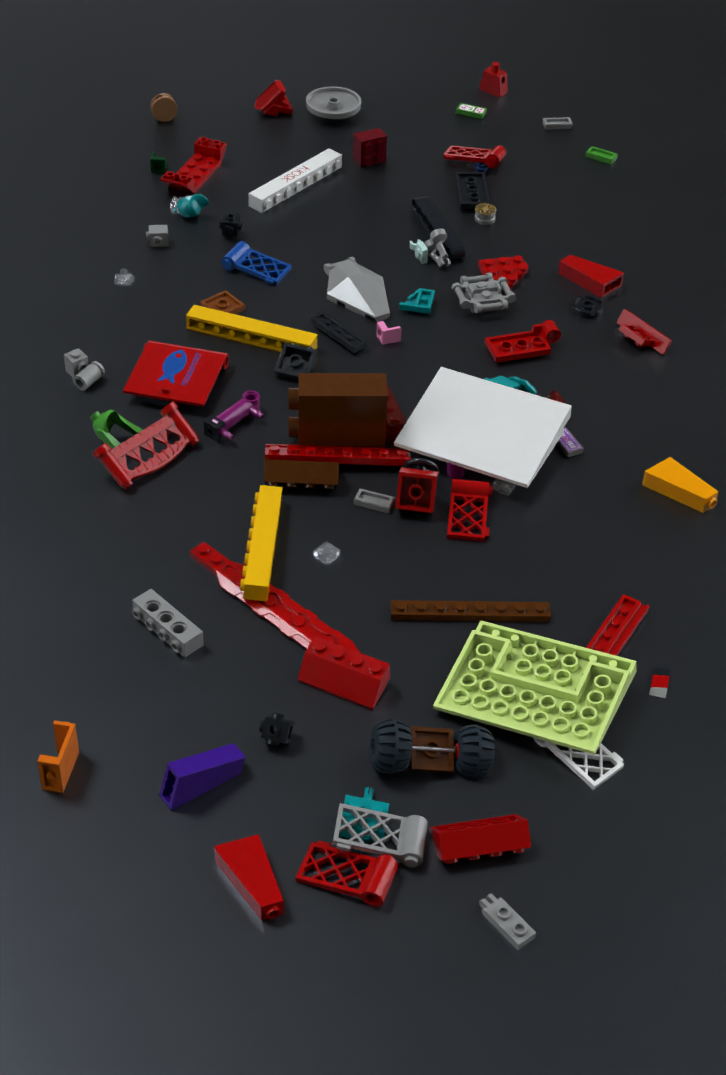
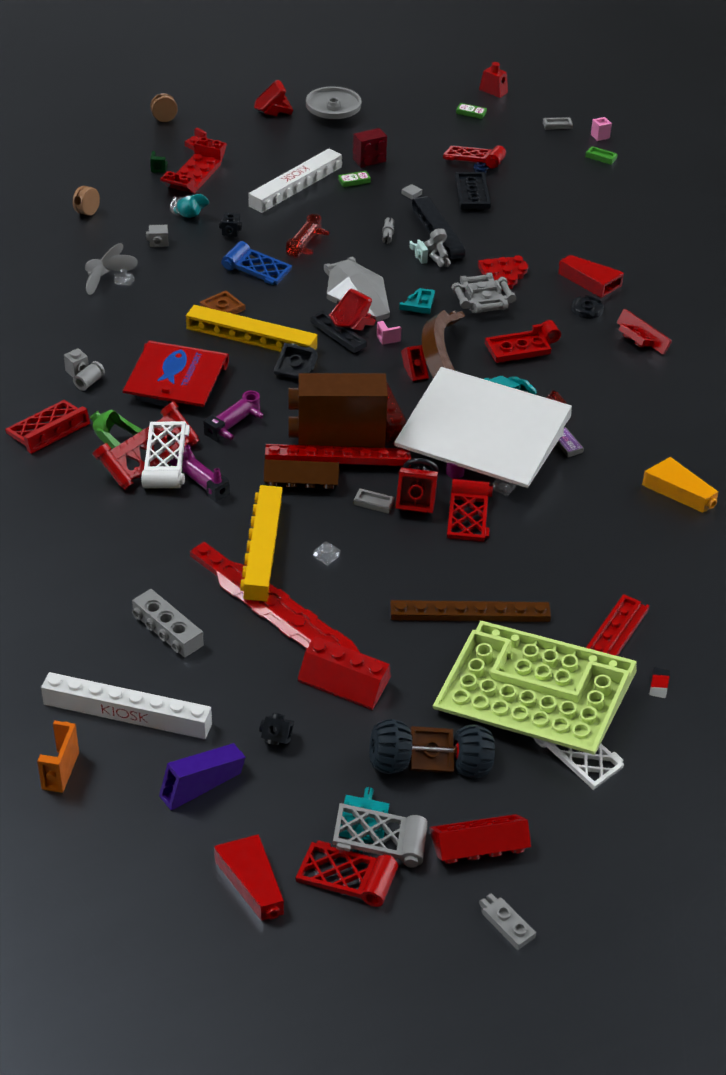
light grey wheel [475,203,496,225] -> none
none -> red fence [5,400,90,454]
none -> white brick [41,672,212,739]
none -> medium nougat head [73,186,100,216]
none -> light grey piece [85,243,138,295]
none -> white piece [141,421,190,488]
none -> magenta piece [170,445,230,502]
none -> red bracket [184,128,207,151]
none -> clear red piece [286,214,330,257]
none -> red piece [329,289,376,330]
none -> bright green tile [338,171,371,187]
none -> light grey pin [382,217,394,244]
none -> light grey tile [401,184,423,199]
none -> red slope [401,345,429,381]
none -> reddish brown arch [422,310,465,379]
none -> bright pink panel [591,117,612,141]

